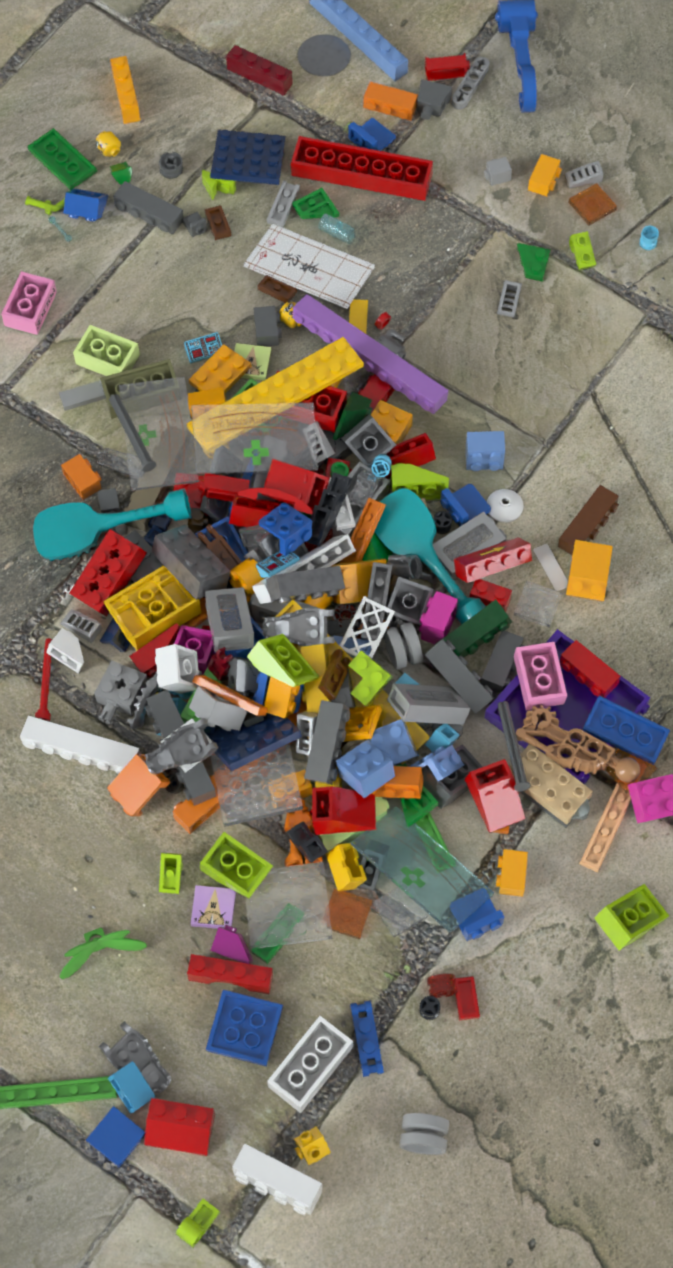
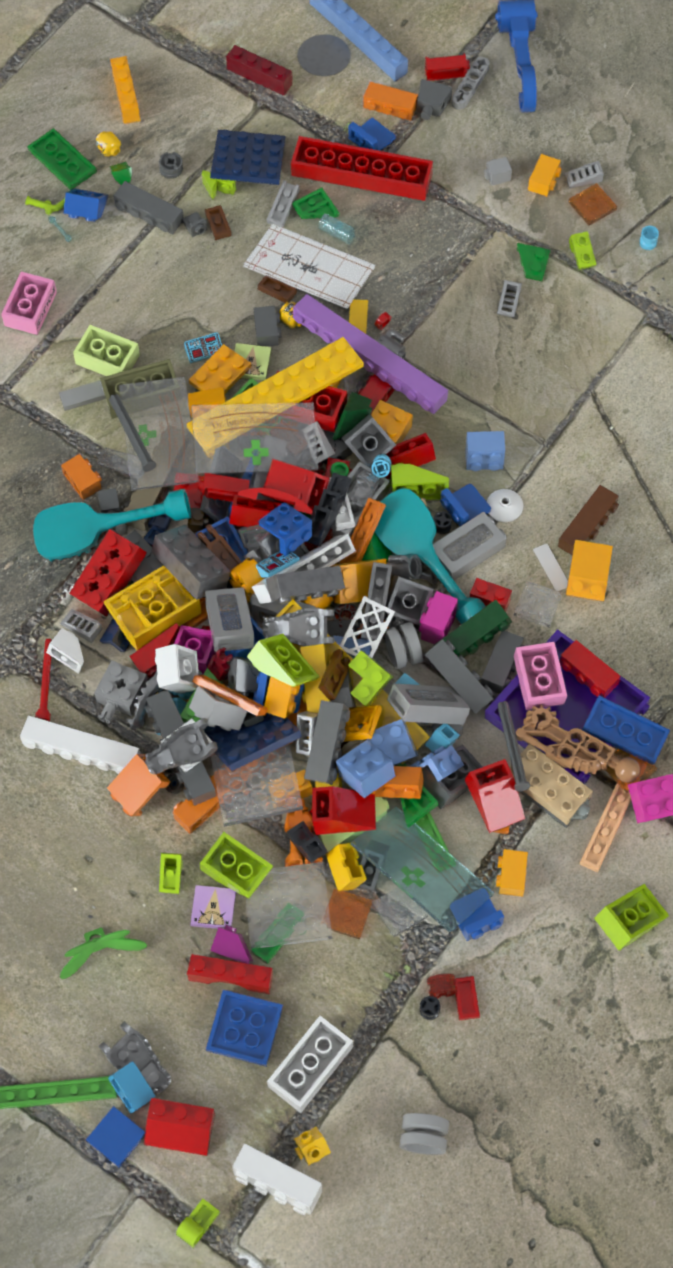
blue plate [350,1000,384,1077] -> none
brick [454,537,532,583] -> none

